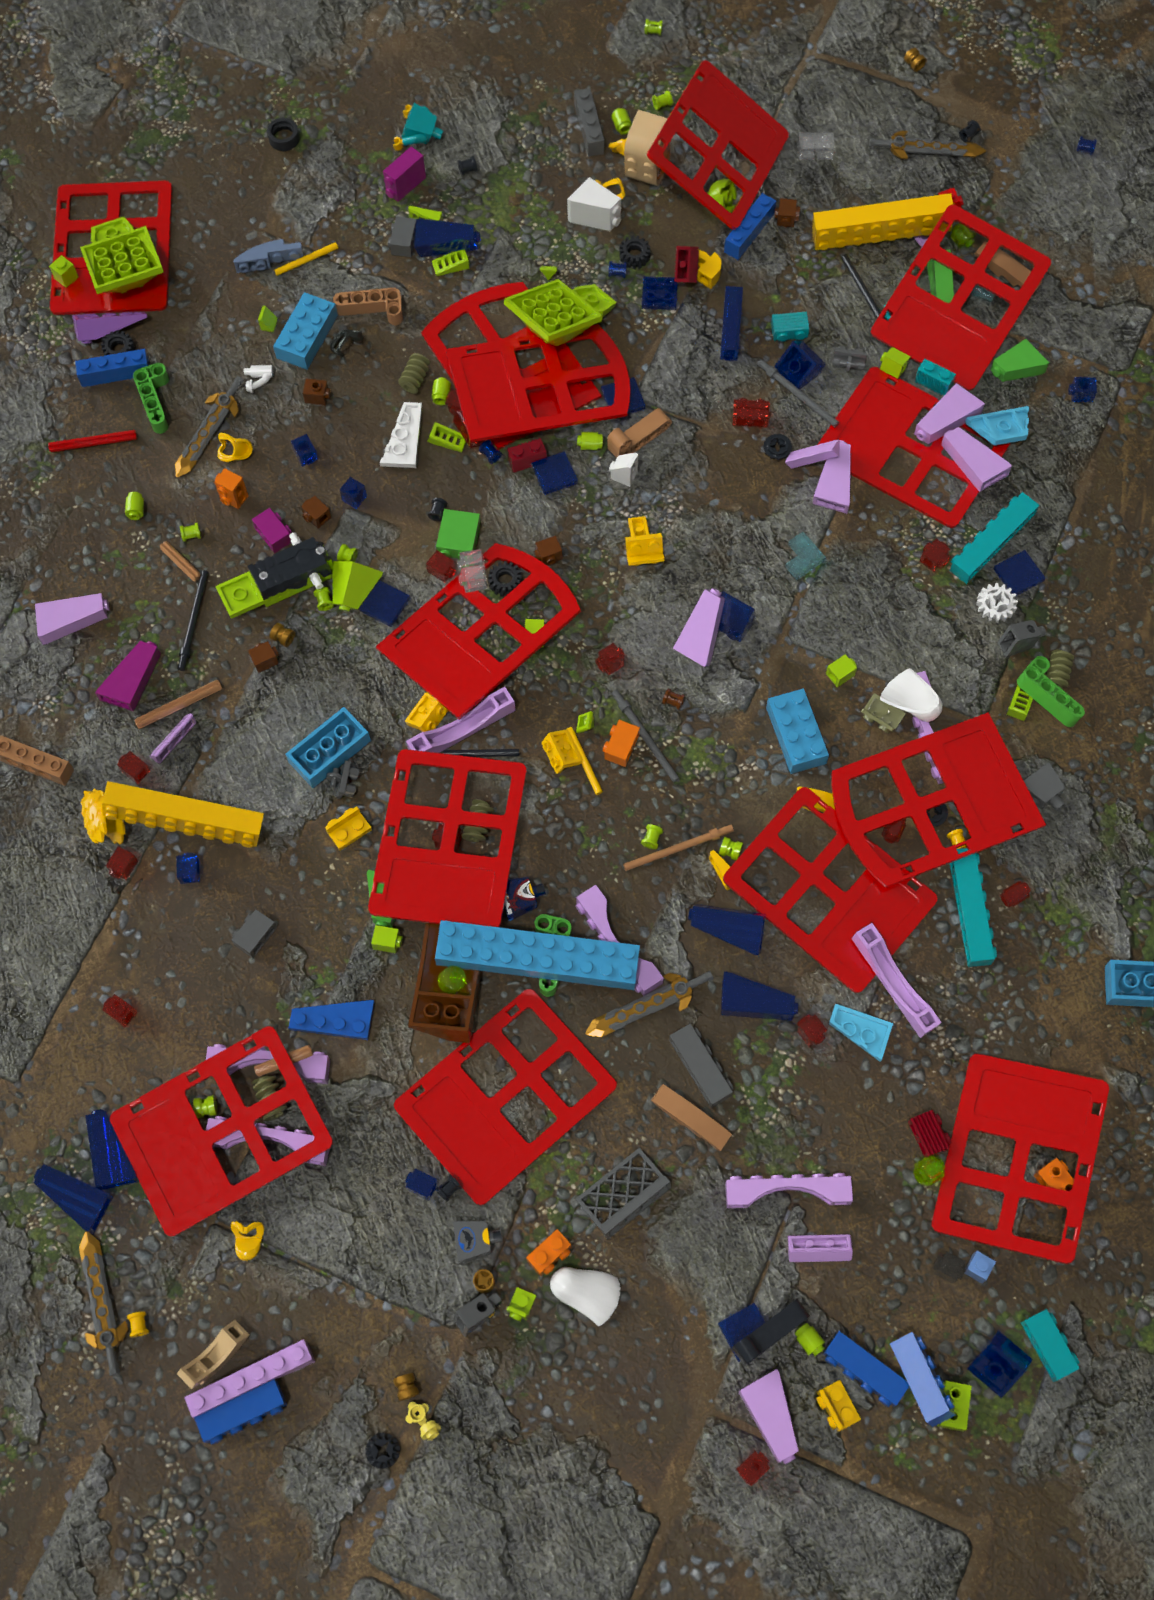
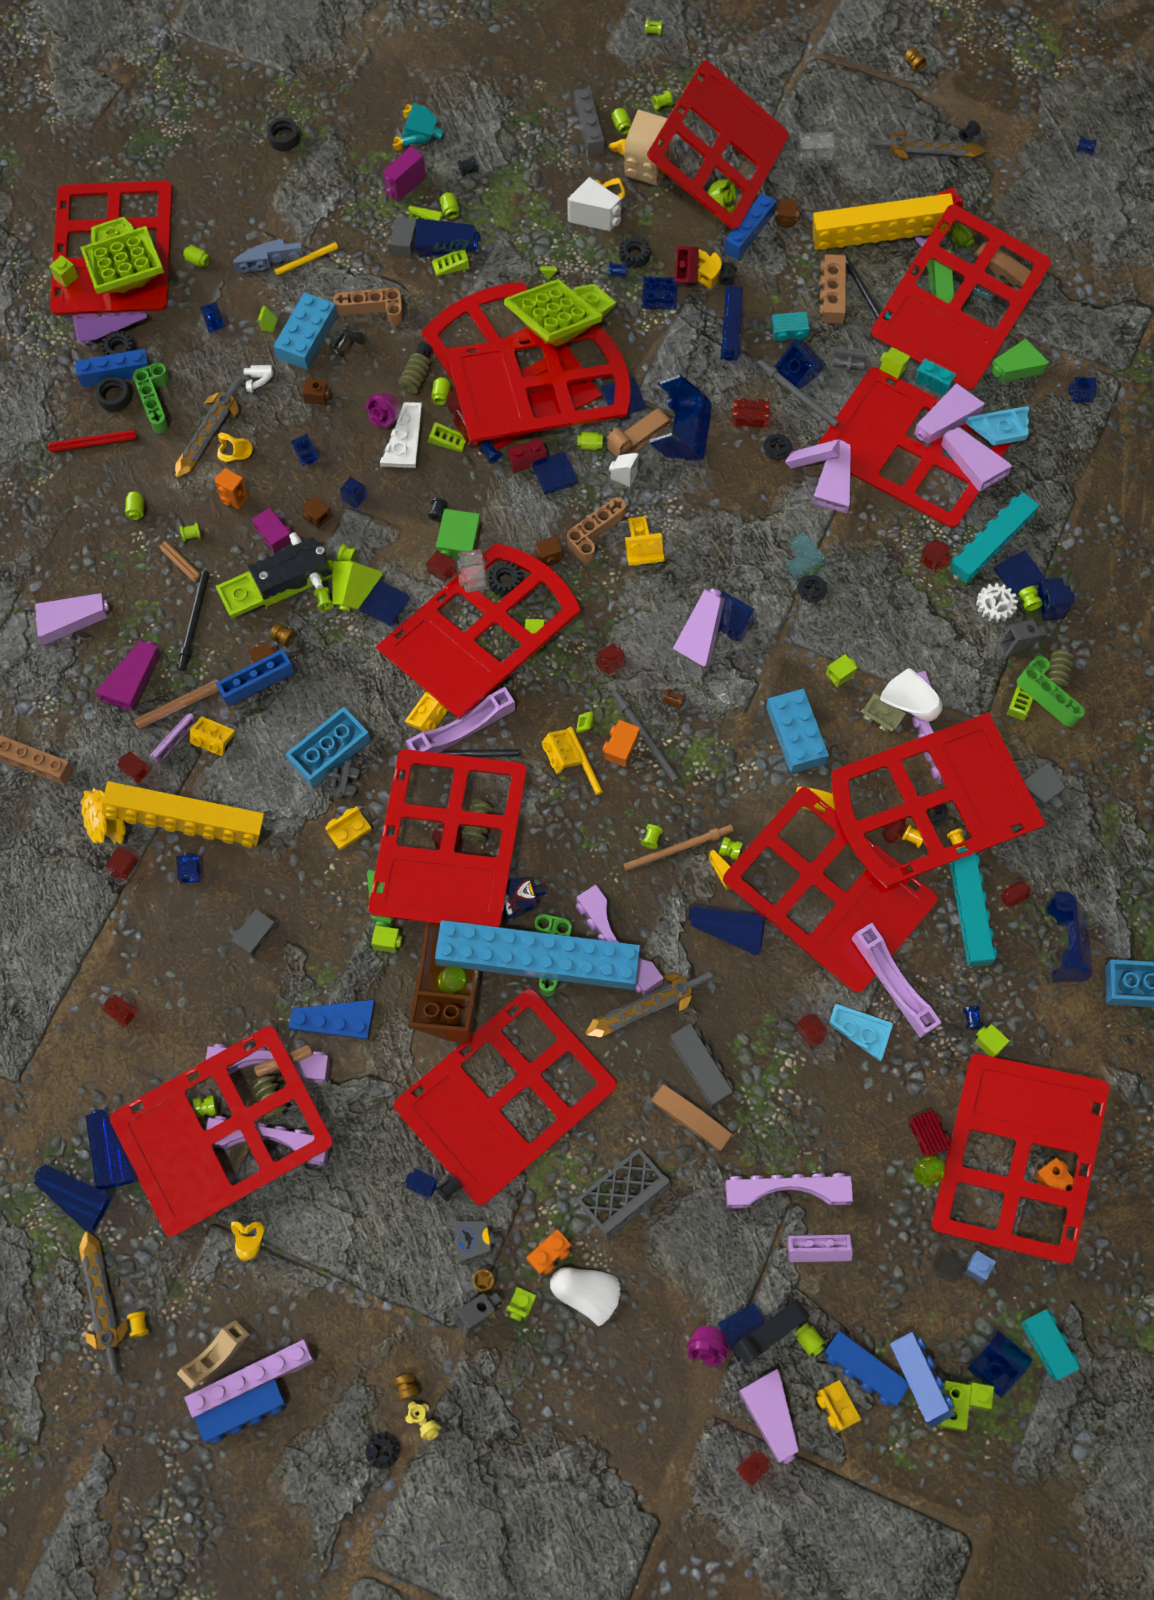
clear blue slope [721,971,798,1021] -> none
none -> black tyre [95,376,131,412]
none -> lime brick [183,245,210,268]
none -> yellow bracket [190,716,235,756]
none -> clear blue brick [200,302,225,333]
none -> blue brick [216,649,294,707]
none -> magenta cone [365,392,401,428]
none -> black bush [413,341,433,358]
none -> lime brick [439,192,460,219]
none -> medium nougat beam [567,497,626,563]
none -> clear blue windscreen [649,374,712,460]
none -> magenta cone [687,1326,729,1366]
none -> black bush [719,262,737,286]
none -> black gear [798,575,827,603]
none -> medium nougat brick [820,254,846,323]
none -> yellow bush [902,824,923,848]
none -> clear blue bush [962,1006,984,1030]
none -> lime brick [968,1383,994,1411]
none -> lime brick [974,1024,1009,1057]
none -> lime wheel [1019,586,1043,611]
none -> clear blue brick [1037,578,1075,621]
none -> clear blue windscreen [1045,892,1093,982]

